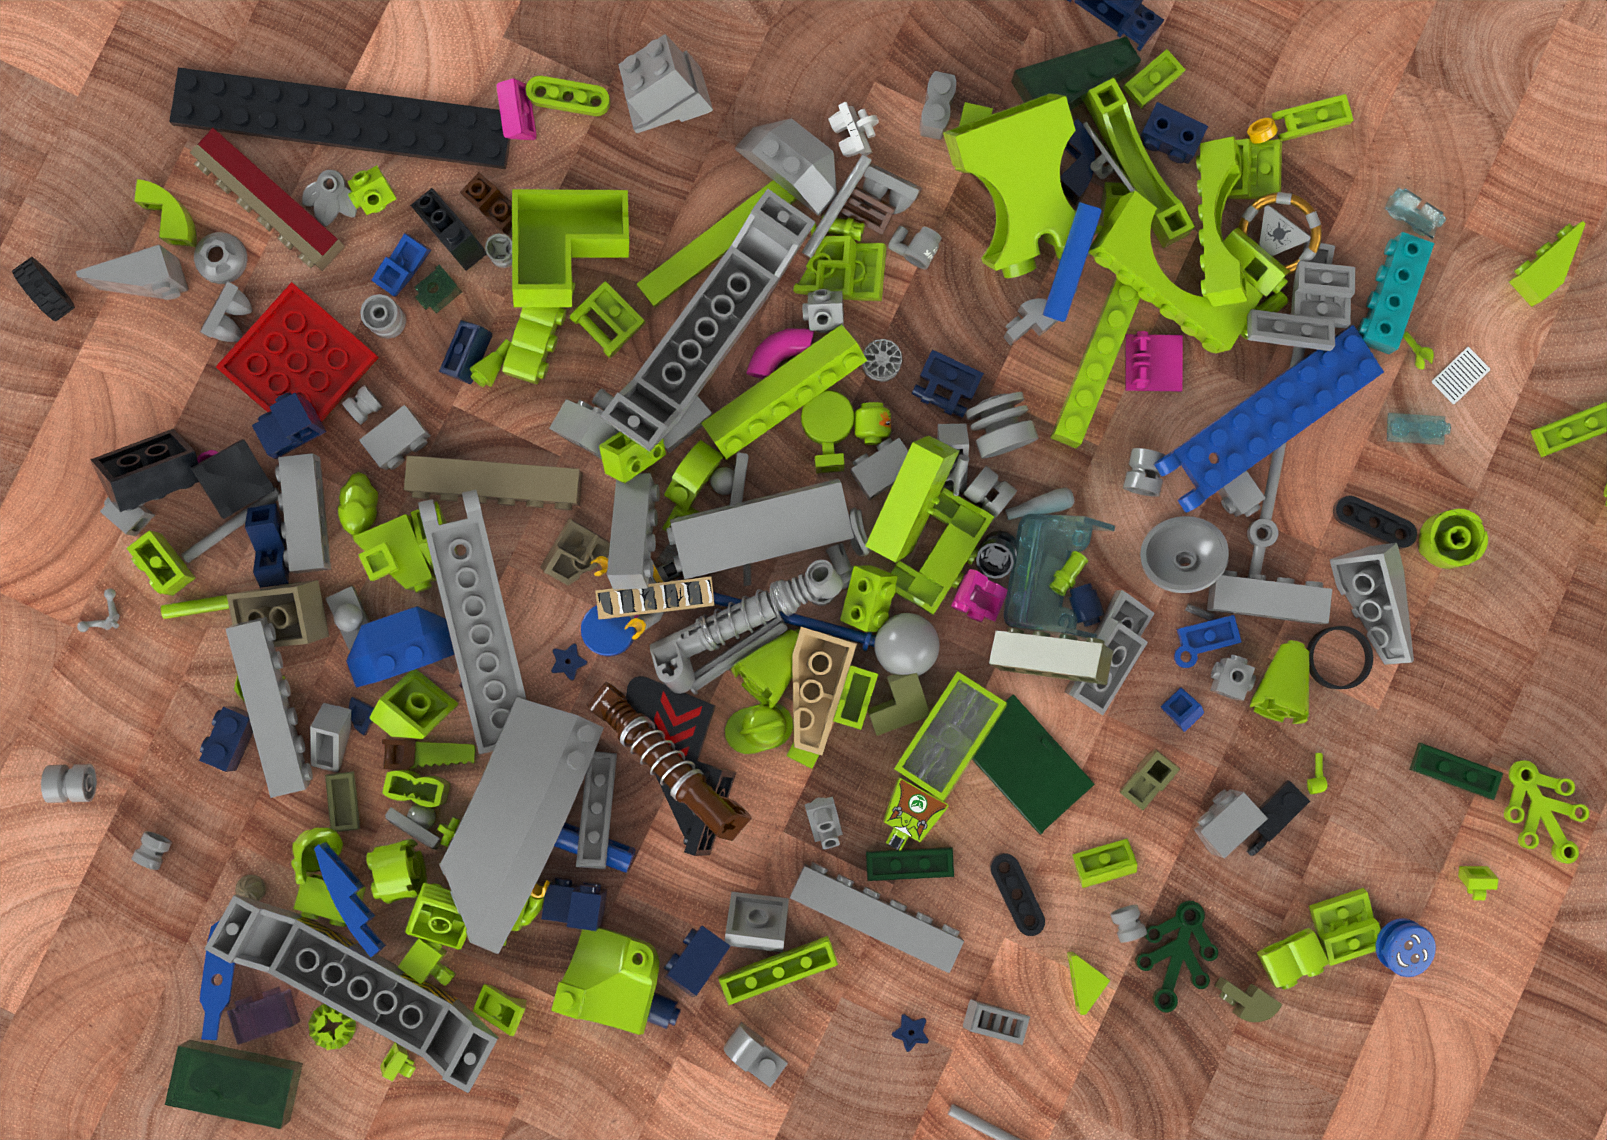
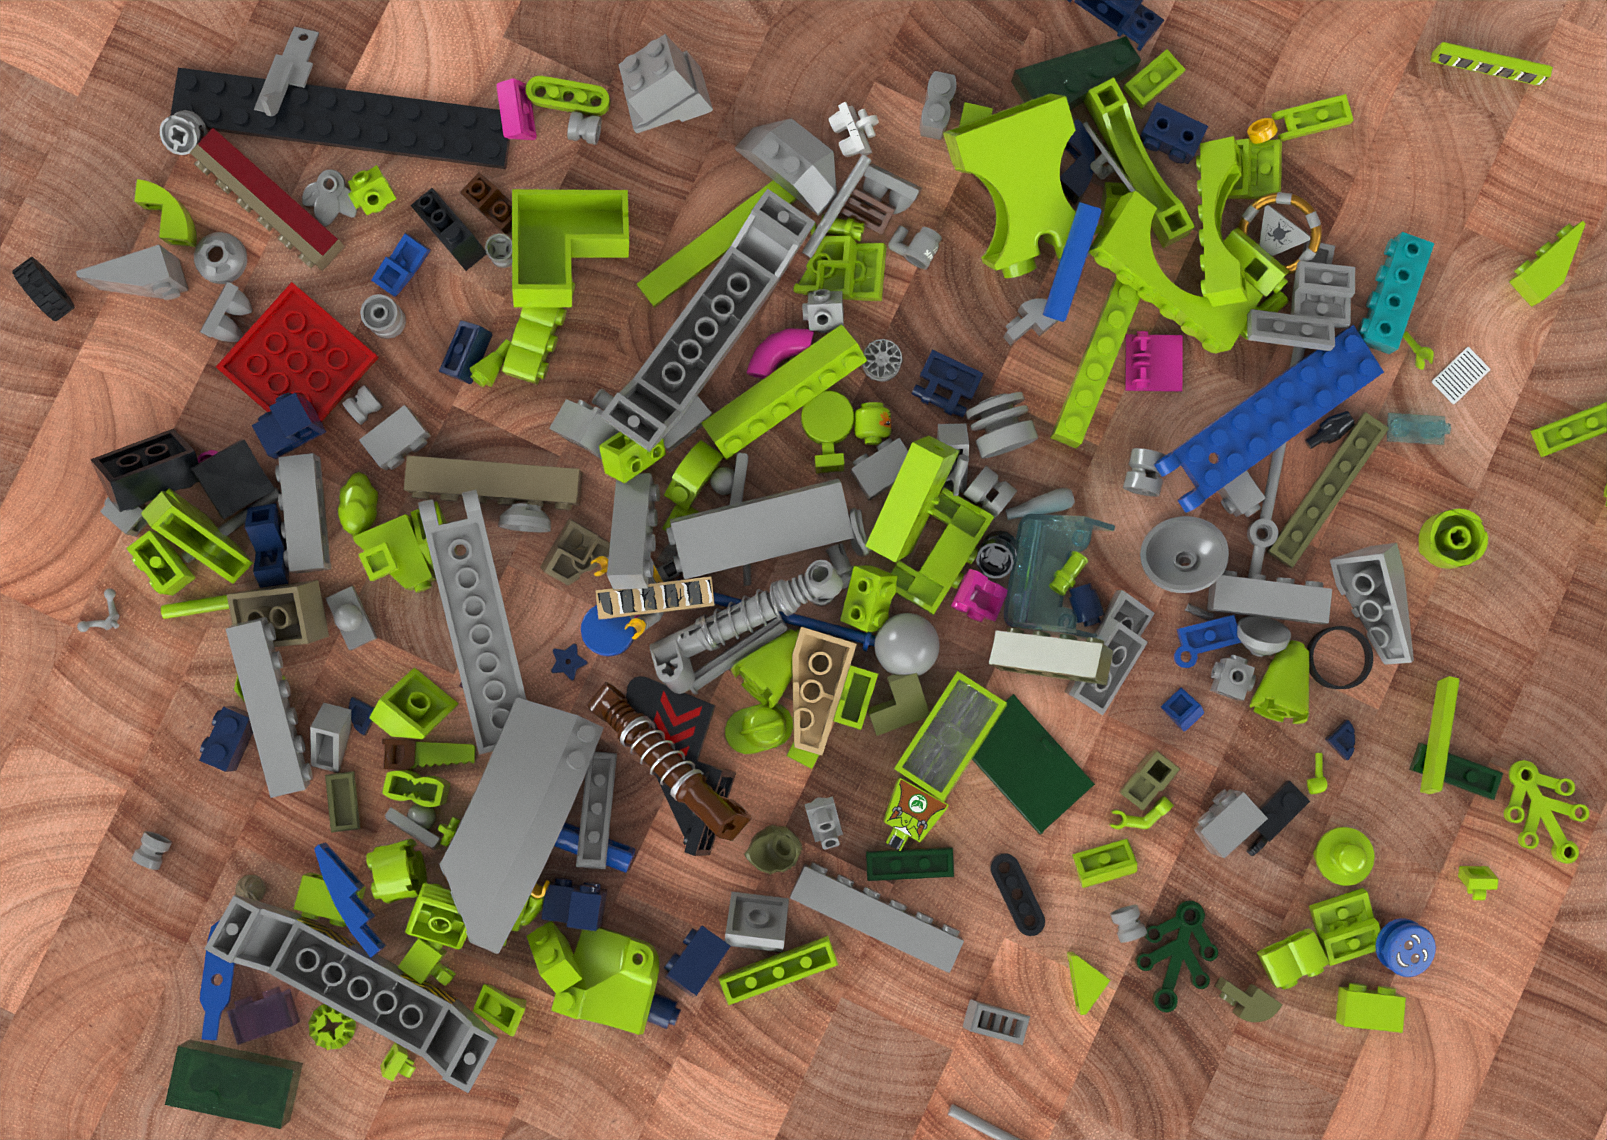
light grey wheel [41,764,97,803] -> none
lime hat [291,828,343,885] -> none
blue wedge [346,606,455,688] -> none
clear green brick [414,264,462,314] -> none
lime plate [570,281,646,358] -> none
light grey brick [723,1022,788,1088] -> none
dark blue plate [891,1014,929,1052] -> none
black plate [1333,496,1417,549] -> none
clear light blue hinge [1384,187,1447,239] -> none
none -> lime brick [141,488,253,584]
none -> light grey wheel [160,110,207,155]
none -> light grey piece [254,27,319,116]
none -> light grey piece [498,503,551,533]
none -> lime brick [527,921,582,995]
none -> light grey wheel [567,111,602,145]
none -> olive hair [744,825,803,875]
none -> lime arm [1109,796,1174,829]
none -> light grey piece [1237,616,1291,657]
none -> olive plate [1267,412,1389,568]
none -> black piece [1305,411,1355,449]
none -> lime plate [1313,827,1375,886]
none -> dark blue tile [1325,720,1355,761]
none -> lime brick [1336,983,1406,1033]
none -> lime tile [1420,676,1460,794]
none -> lime tile [1430,42,1553,86]

